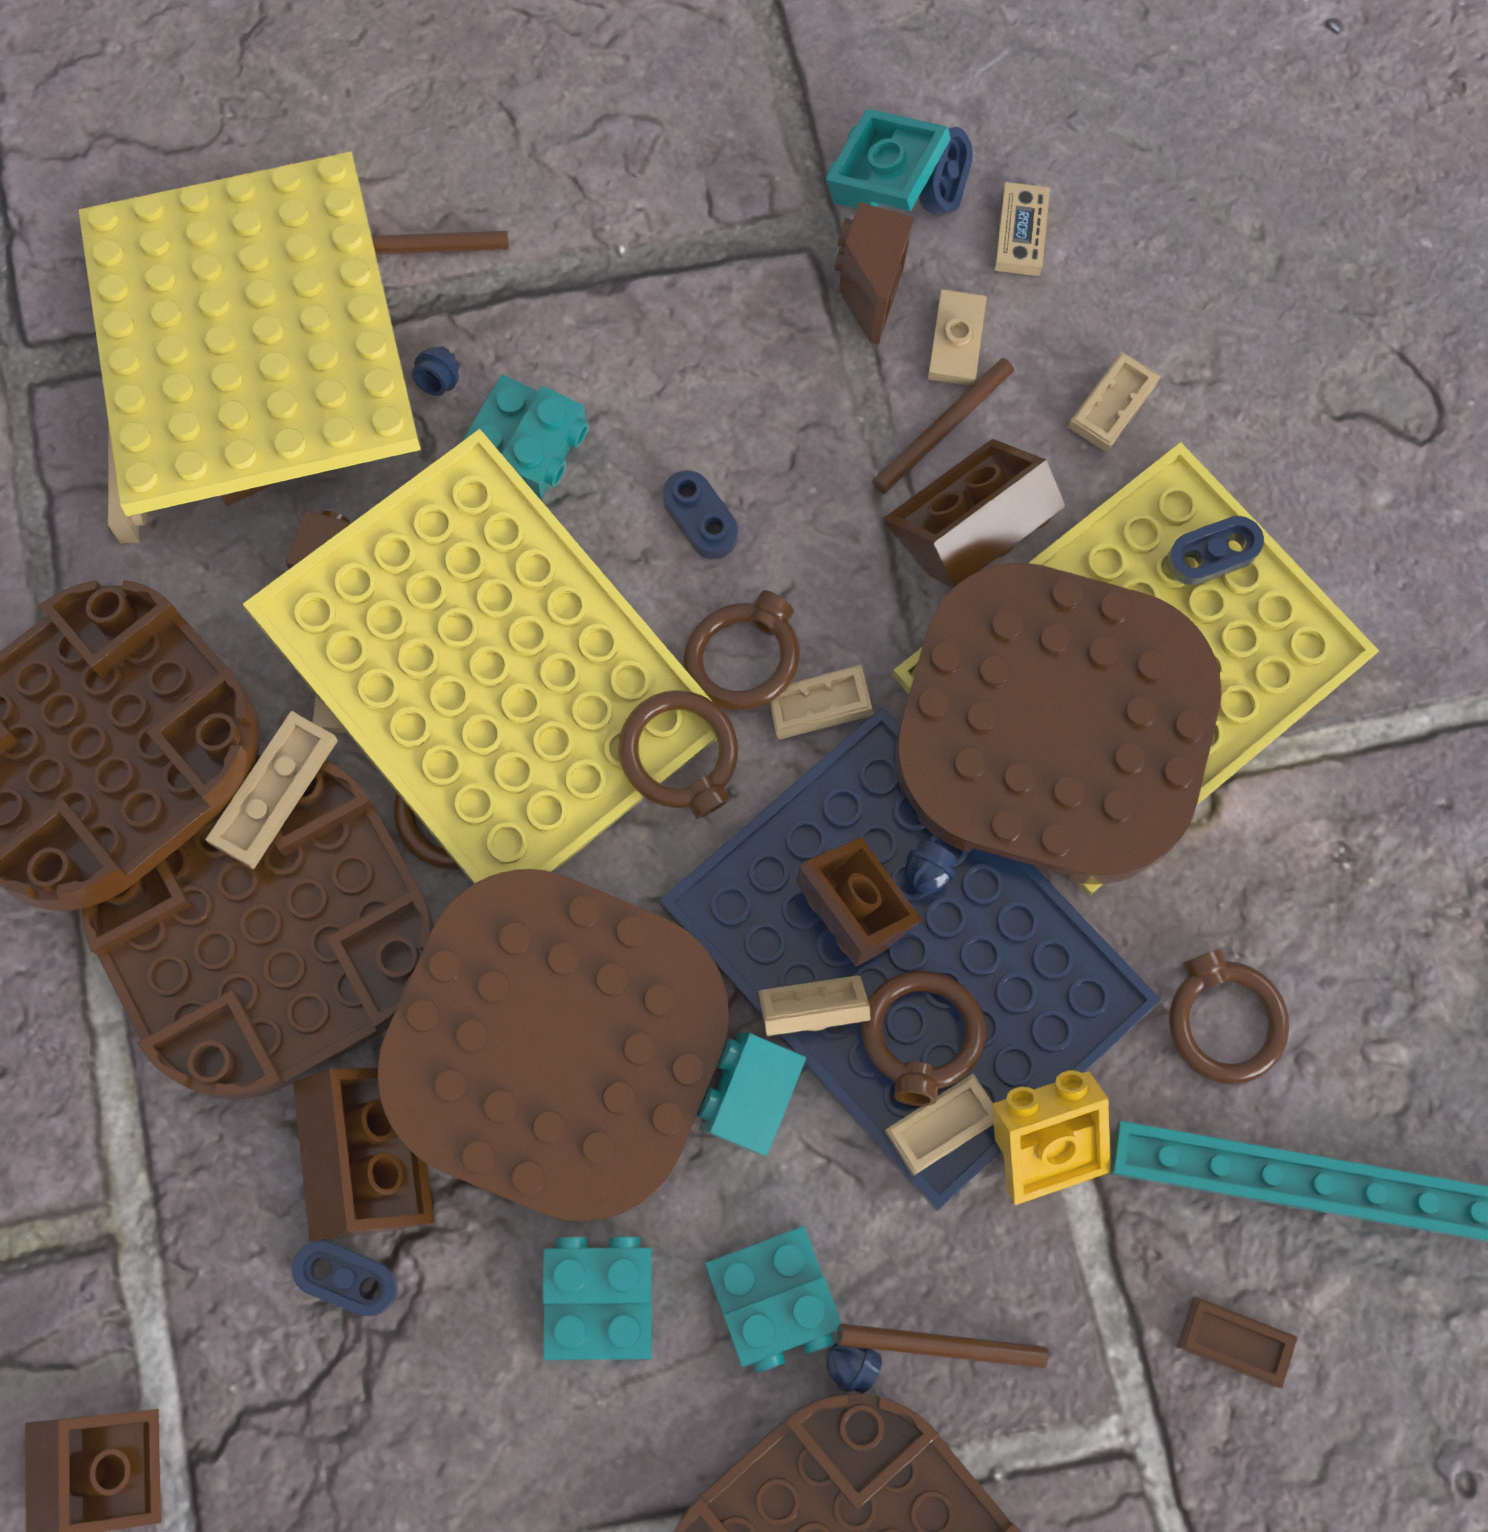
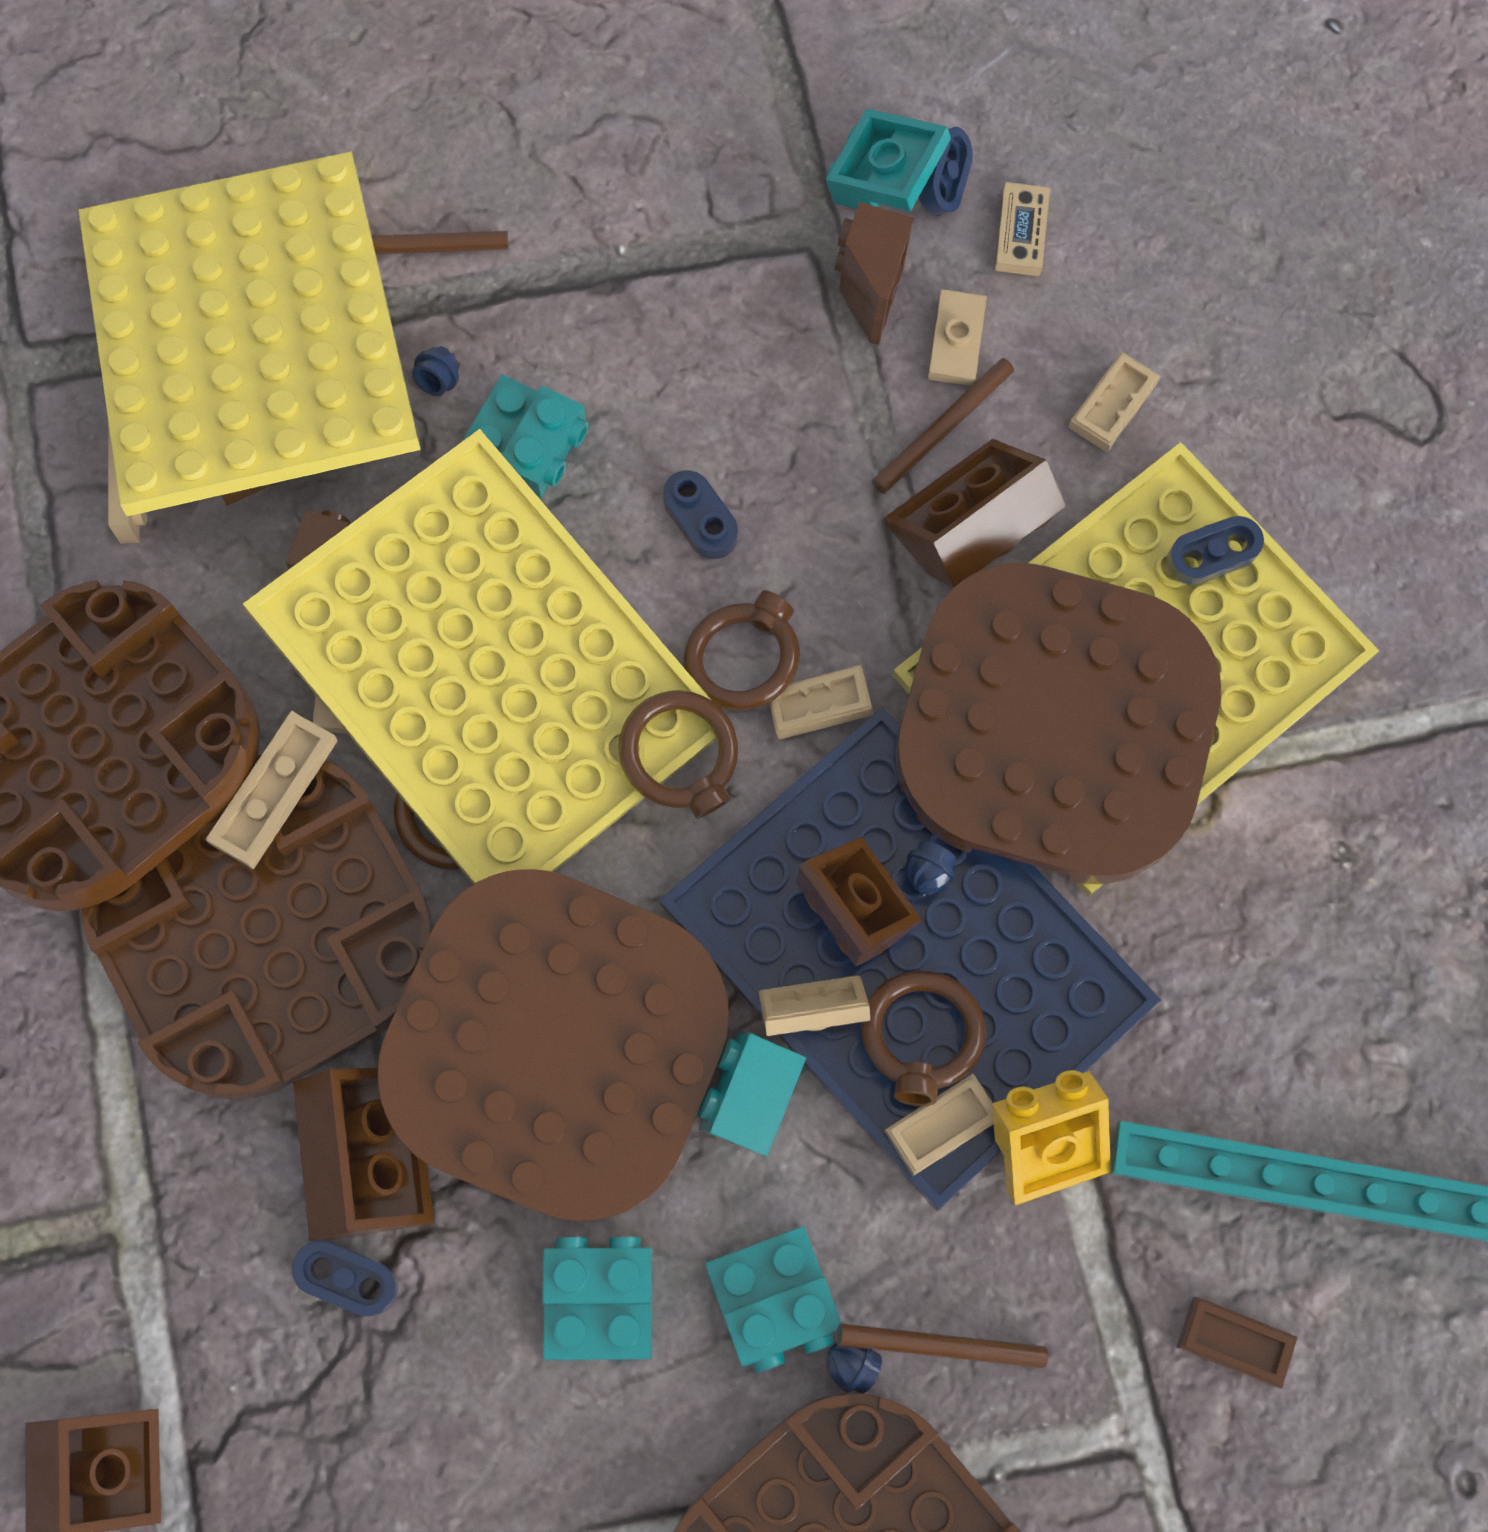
reddish brown piece [1169,948,1289,1084] -> none

